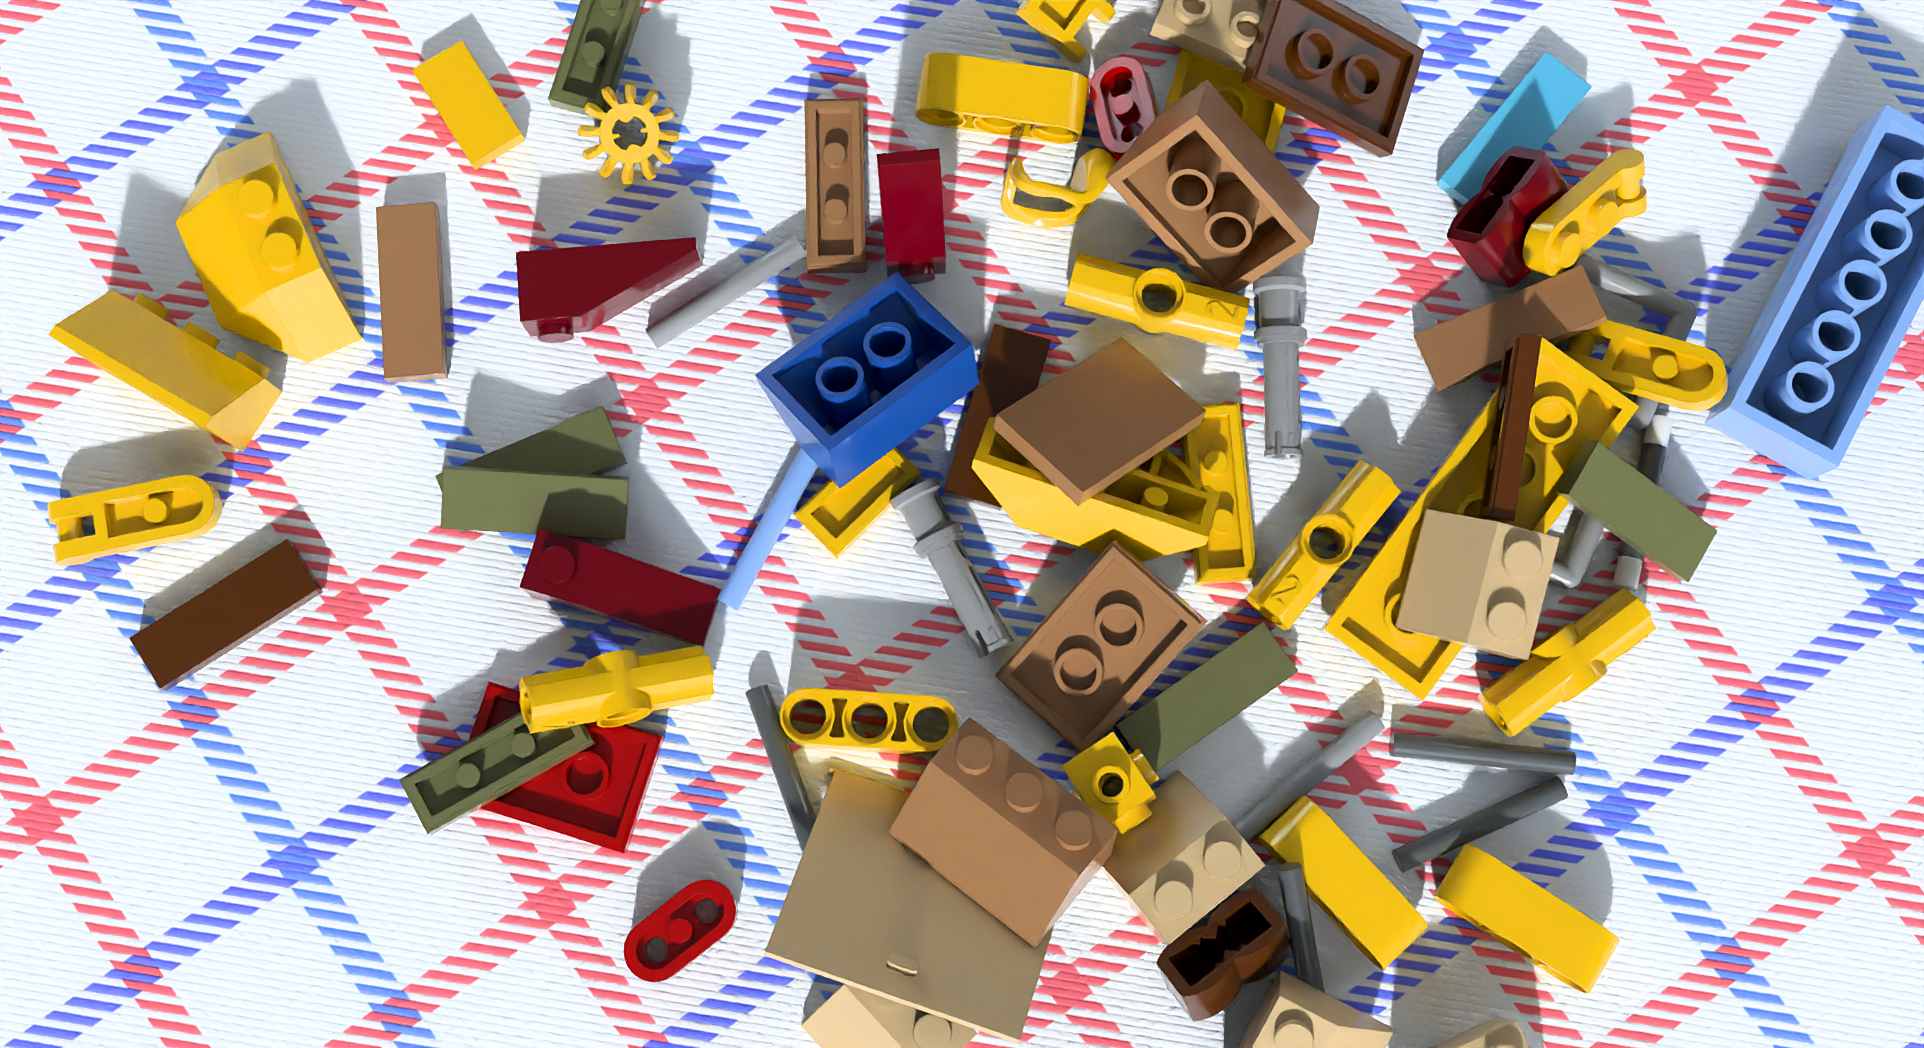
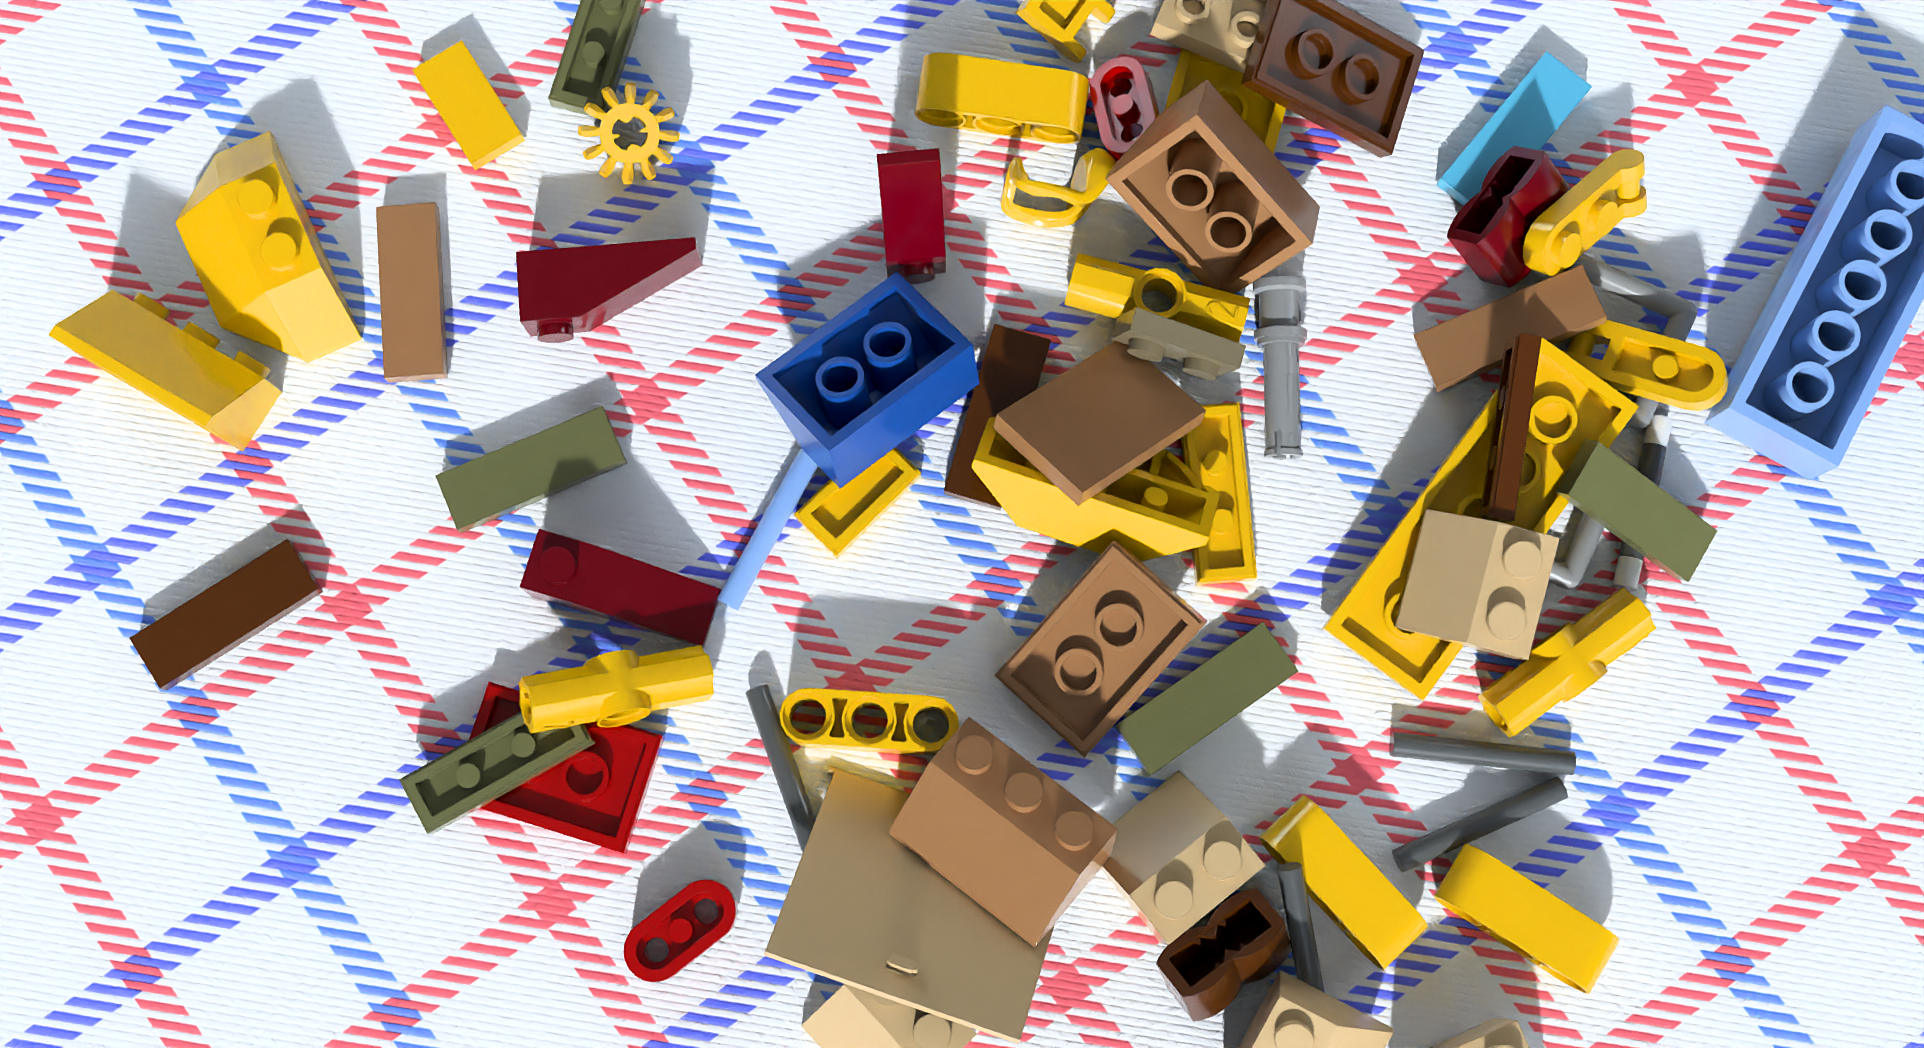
yellow plate [47,475,222,566] -> none
olive tile [440,465,629,539] -> none
light grey bar [645,236,806,349] -> none
medium nougat tile [804,98,866,274] -> none
light grey pin [890,477,1014,658] -> none
yellow brick [1062,732,1159,834] -> none
light grey bar [1233,710,1385,843] -> none
yellow piece [1245,459,1401,631] -> none
none -> dark tan plate [1111,307,1246,380]

